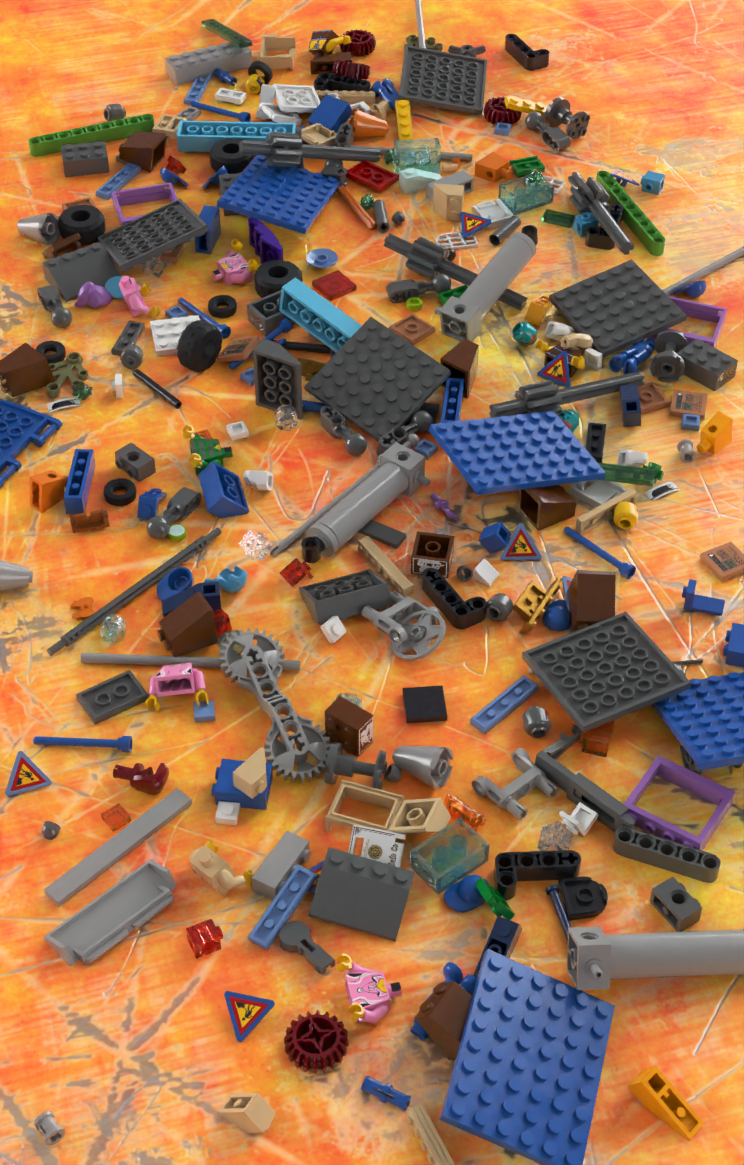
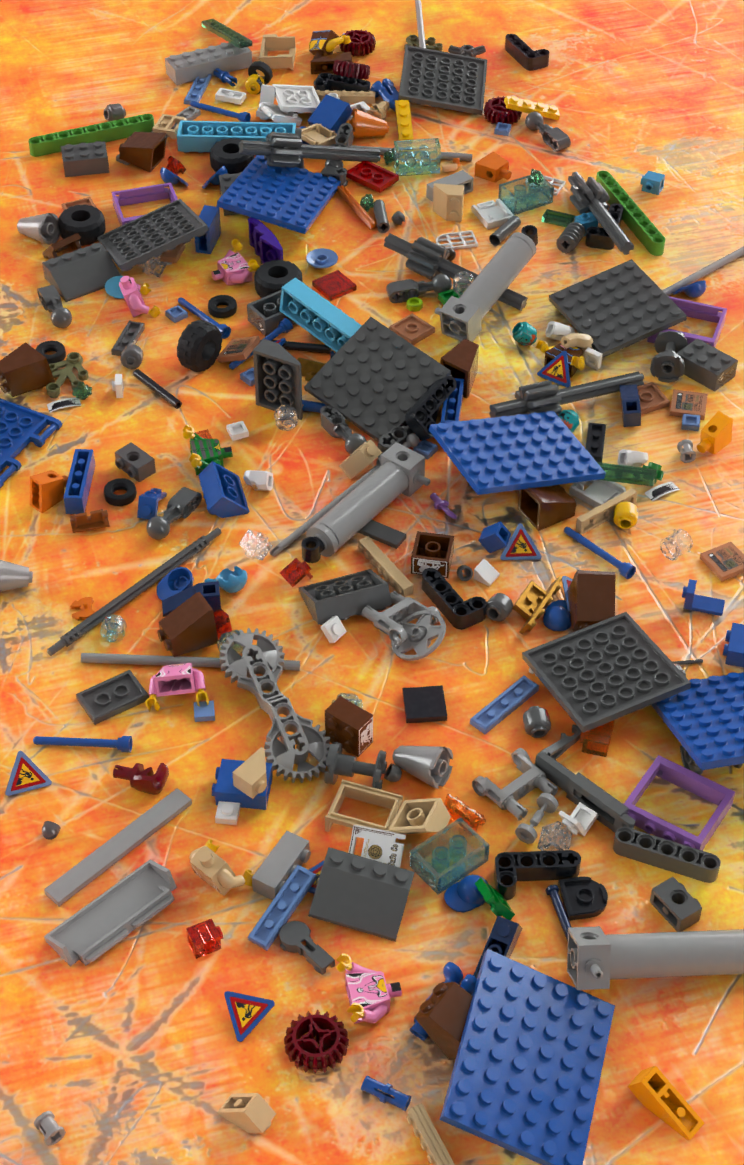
medium lavender hair [74,282,112,309] -> none
medium blue tile [95,163,141,200] -> none
clear orange tile [101,803,131,832] -> none
white plate [150,315,200,356] -> none
tile [168,524,186,541] -> none
light aqua slope [399,168,442,194] -> none
piece [460,212,492,238] -> none
green plate [509,156,545,177] -> none
light orange slope [524,294,553,327] -> none
dark grey piece [545,97,590,139] -> none
blue piece [609,338,655,375] -> none
blue piece [610,170,640,187] -> none
none -> tan slope [339,439,382,479]
none -> black beam [405,376,457,441]
none -> clear head [453,271,474,296]
none -> light grey wheel [515,793,559,844]
none -> dark grey piece [556,222,586,254]
none -> clear piece [660,529,693,561]

